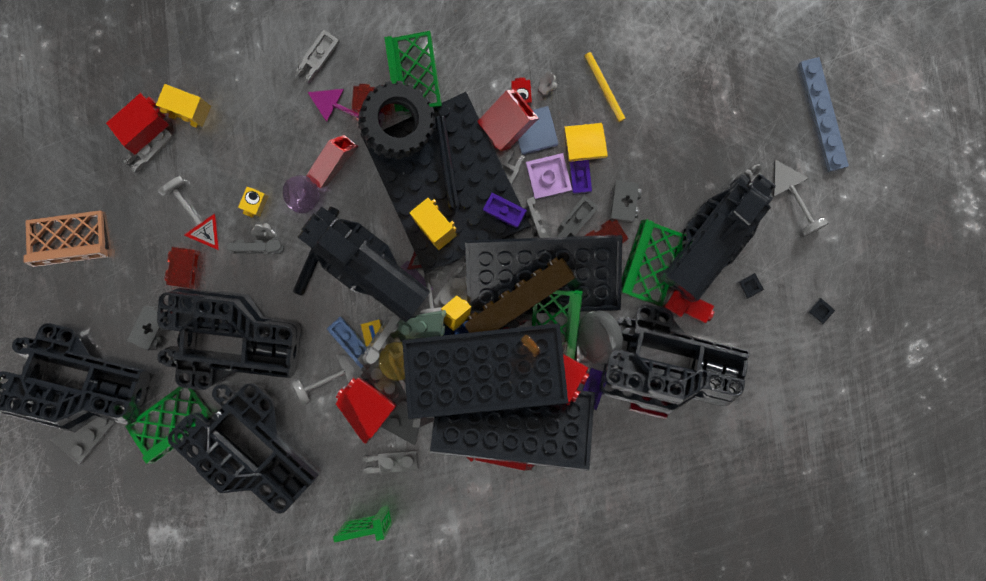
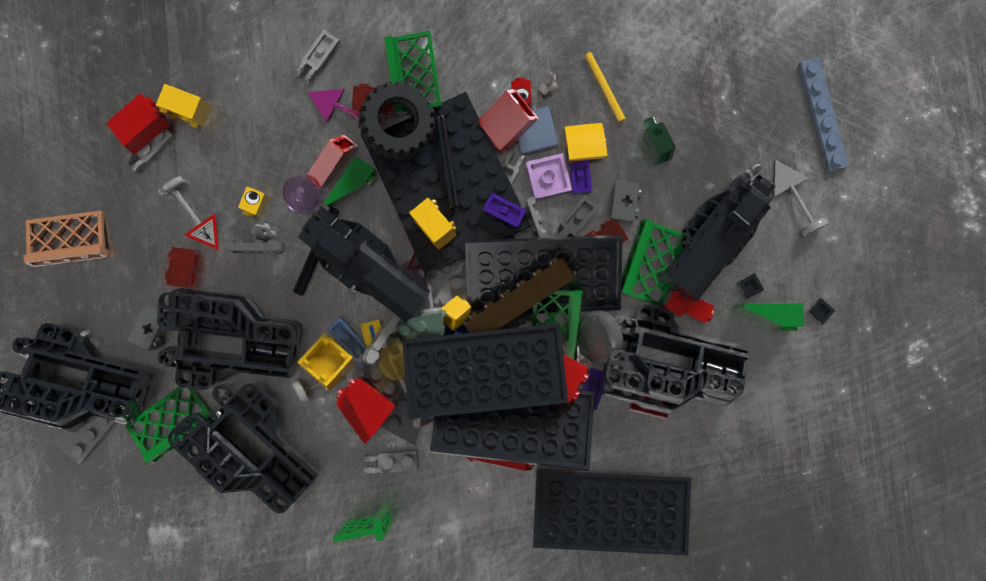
clear orange tile [521,335,540,357] -> none
none -> yellow container [298,334,355,392]
none -> green slope [323,156,377,207]
none -> black plate [533,469,691,556]
none -> clear green torso [643,117,676,166]
none -> green slope [735,303,804,331]

